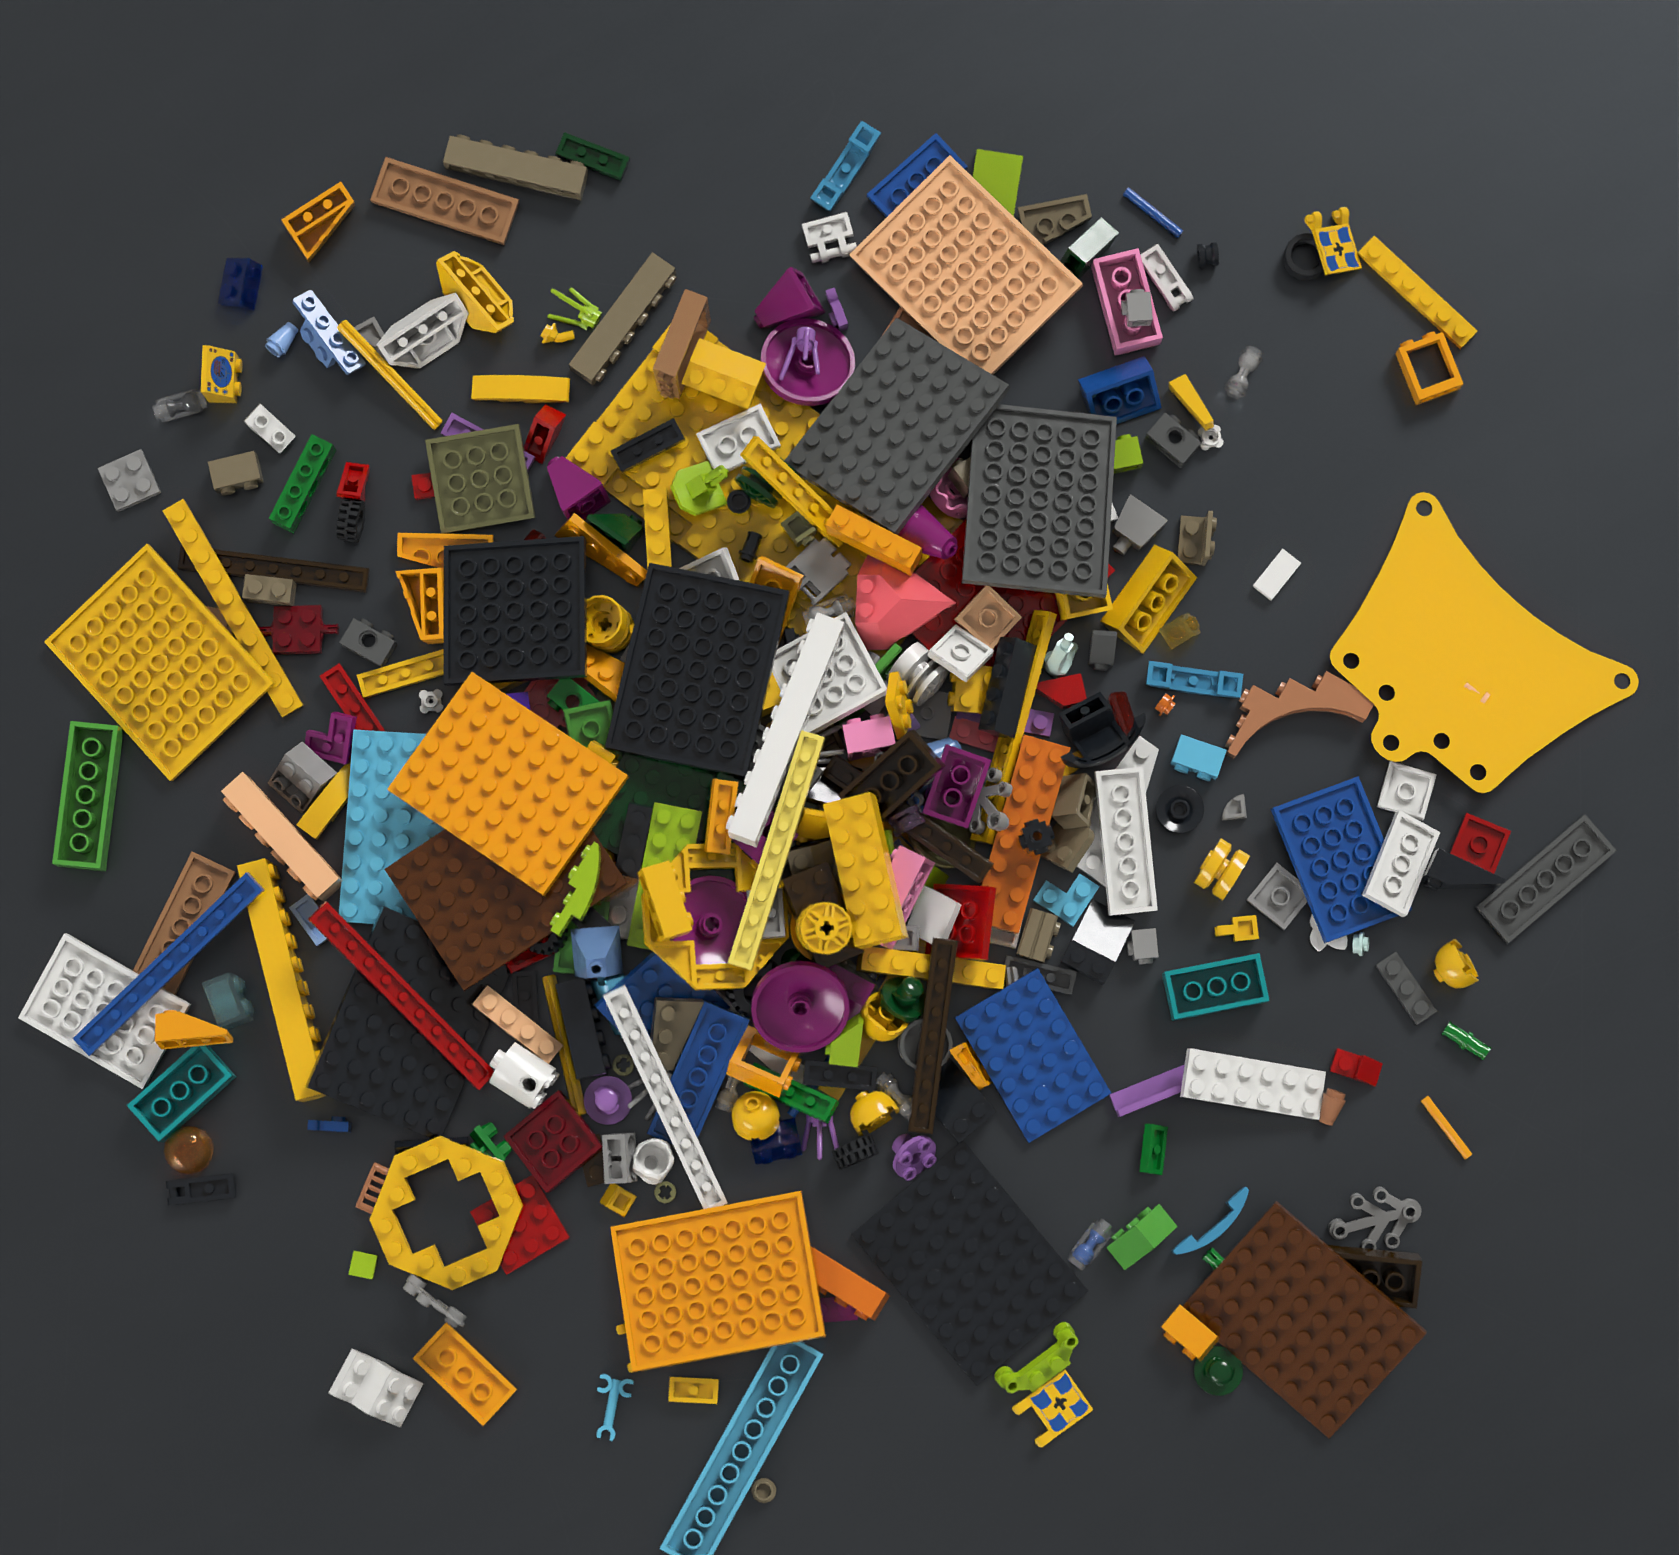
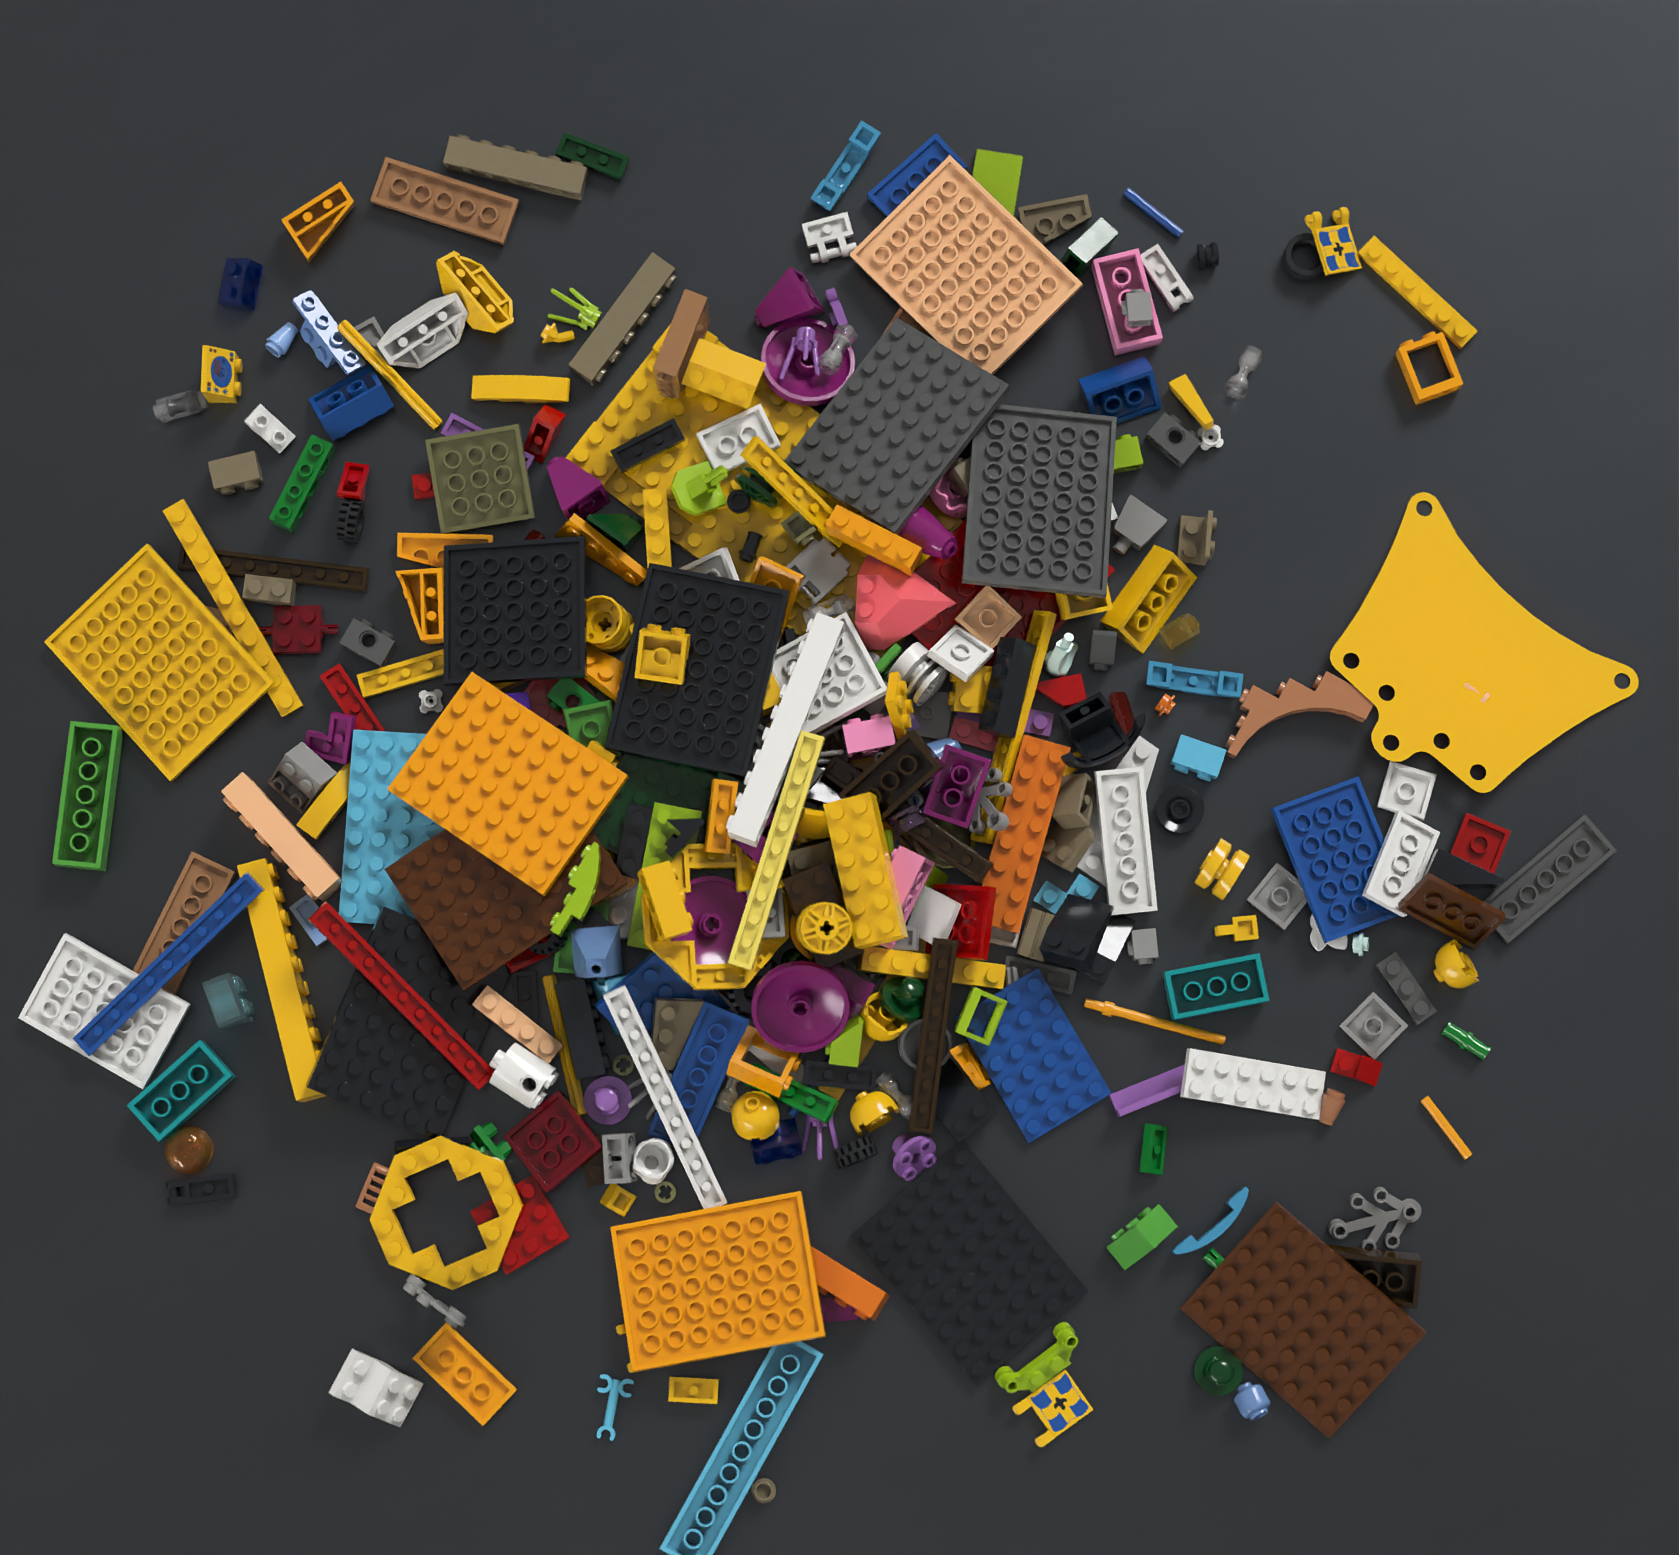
light grey plate [98,449,161,512] -> none
light orange slope [155,1010,233,1050] -> none
blue plate [307,1116,352,1132] -> none
lime tile [348,1251,378,1280] -> none
black brick [1018,819,1055,856] -> none
clear piece [1067,1218,1113,1271] -> none
light orange brick [1161,1305,1219,1361] -> none
light grey tile [1222,794,1247,821] -> none
white tile [1253,549,1301,601] -> none
none -> blue slope [309,364,394,441]
none -> yellow plate [634,624,691,685]
none -> black slope [665,818,705,858]
none -> clear piece [818,324,858,375]
none -> lime tile [953,986,1008,1046]
none -> black slope [1039,894,1114,972]
none -> light orange bar [1084,998,1226,1045]
none -> medium blue head [1234,1382,1270,1421]
none -> light grey plate [1339,992,1408,1060]
none -> reddish brown plate [1398,872,1506,949]

